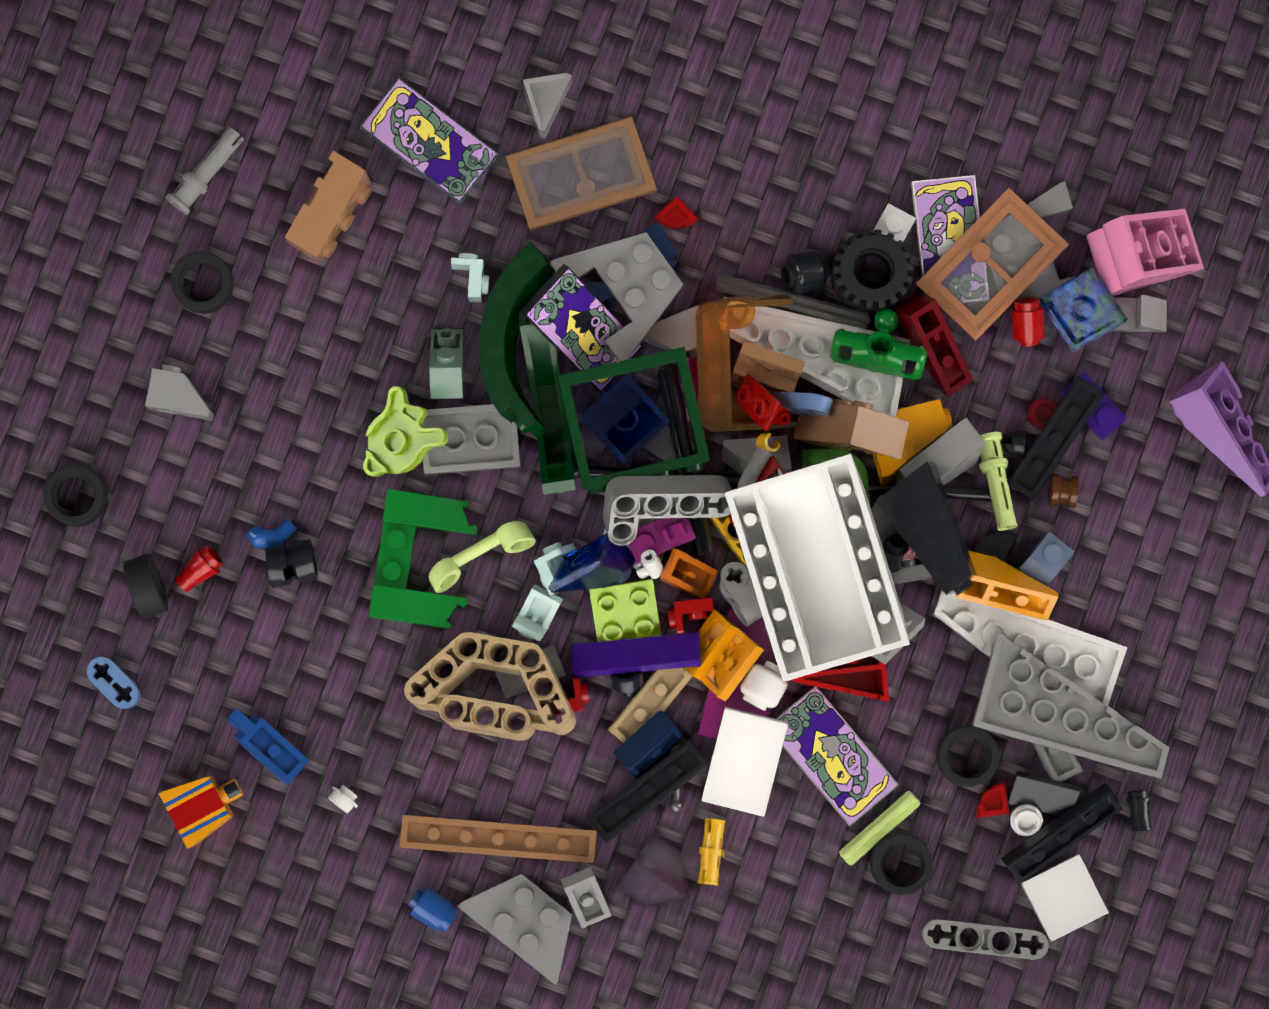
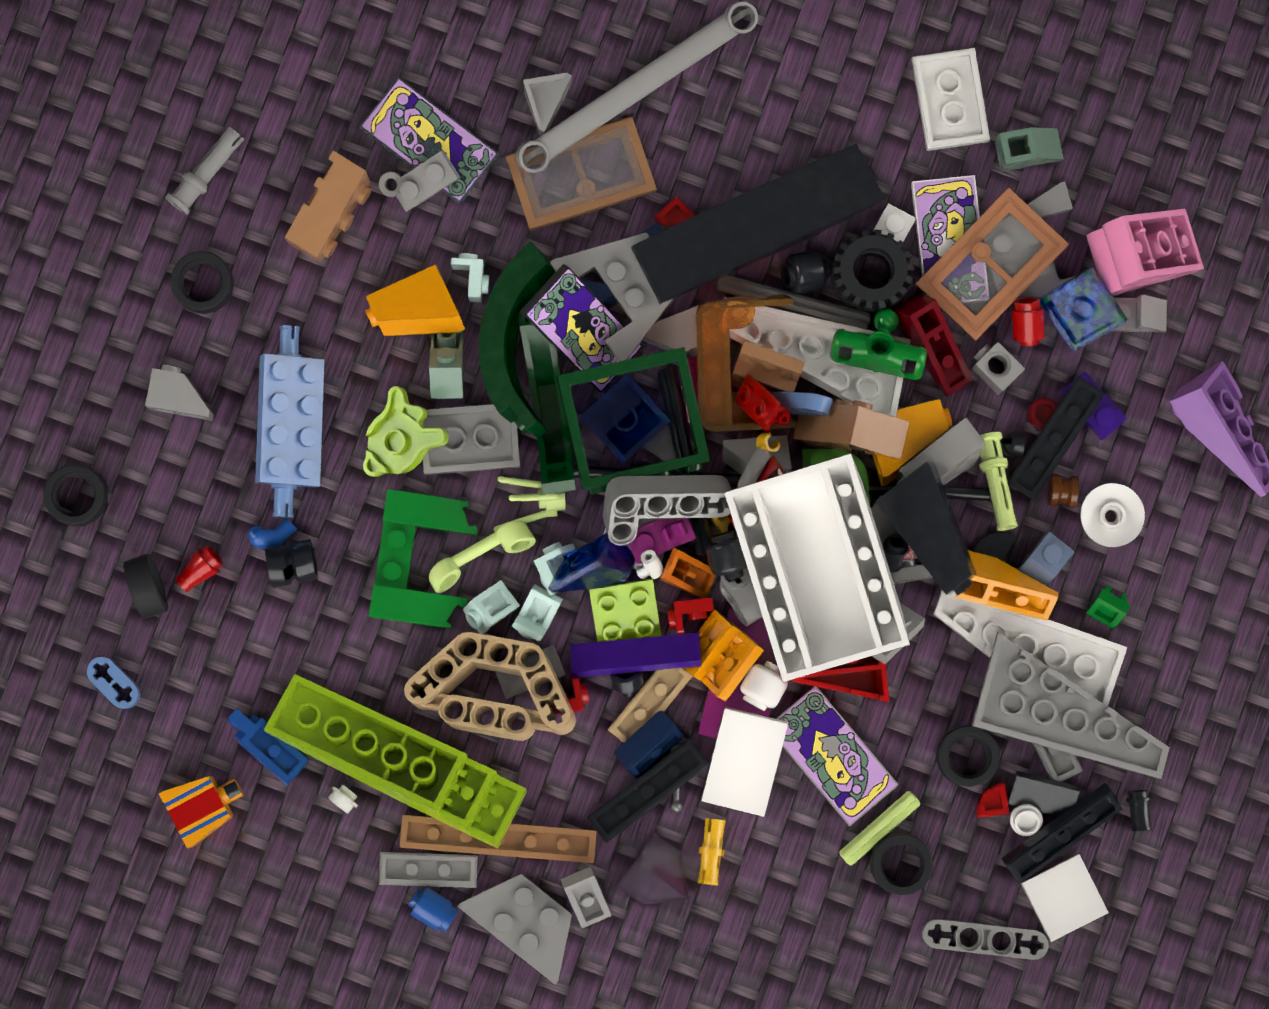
none -> medium blue plate [255,325,324,518]
none -> lime slope [264,674,527,849]
none -> light orange slope [365,264,465,336]
none -> light grey hinge [379,151,461,212]
none -> light grey tile [379,852,478,888]
none -> light aqua bracket [463,580,520,634]
none -> yellowish green plant [494,476,566,532]
none -> light grey piece [516,2,758,173]
none -> black slope [631,143,885,304]
none -> black head [705,530,748,580]
none -> white tile [912,48,990,151]
none -> light grey brick [971,342,1025,395]
none -> sand green slope [995,127,1064,172]
none -> white dish [1080,483,1145,547]
none -> green tile [1086,585,1131,629]

